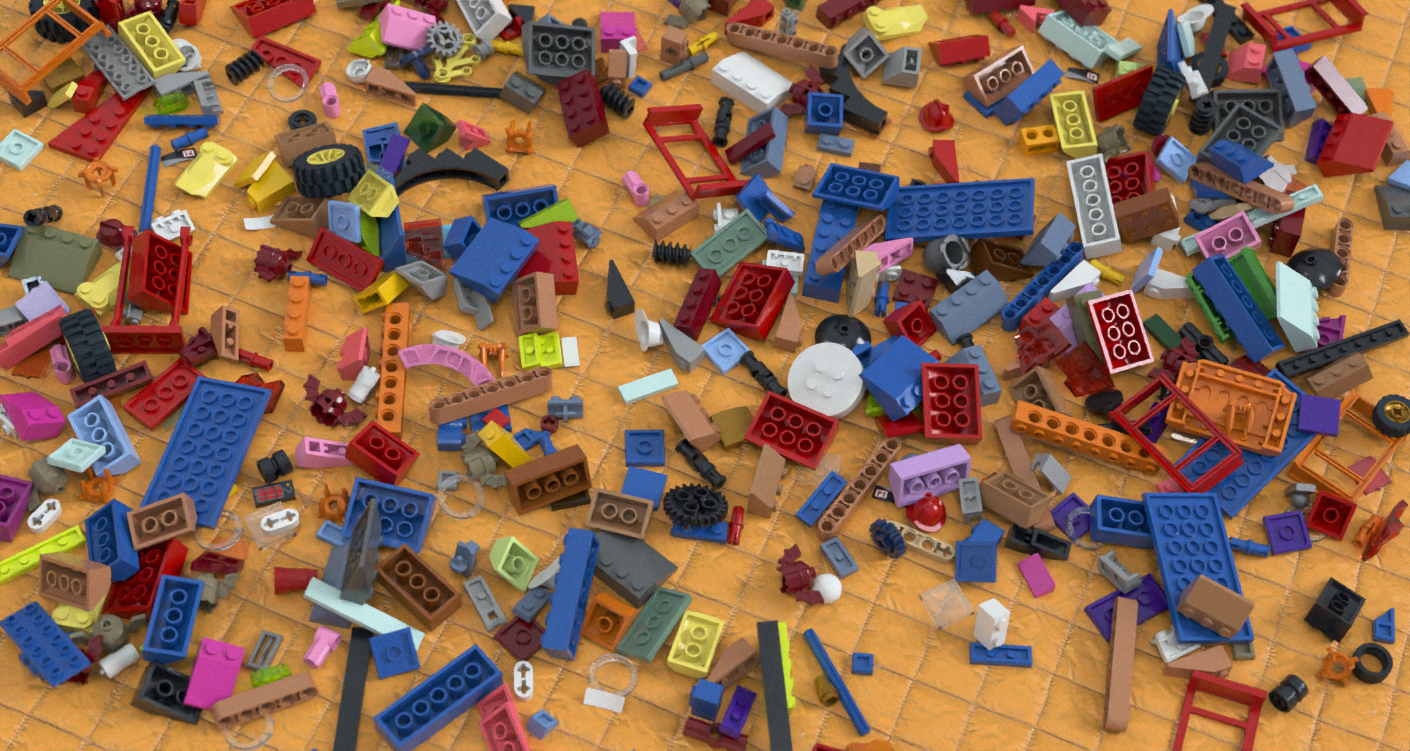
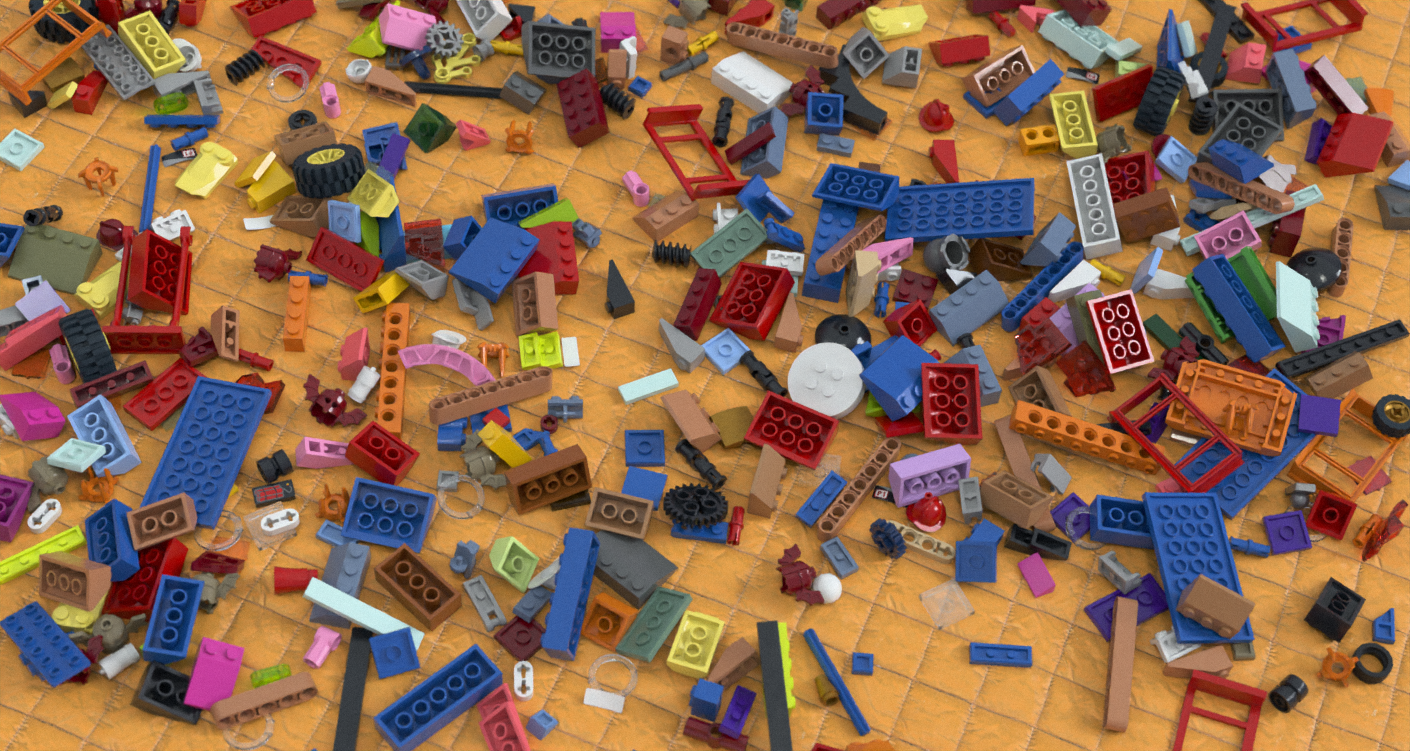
red wing [48,86,152,162] -> none
flat silver tile [246,630,283,675] -> none
dark grey slope [339,498,383,605] -> none
black arch [394,148,509,197] -> none
white piece [634,309,663,352] -> none
nougat bracket [793,164,818,191] -> none
white brick [973,598,1010,650] -> none
black tile [1085,389,1124,414] -> none
white piece [1177,4,1214,33] -> none

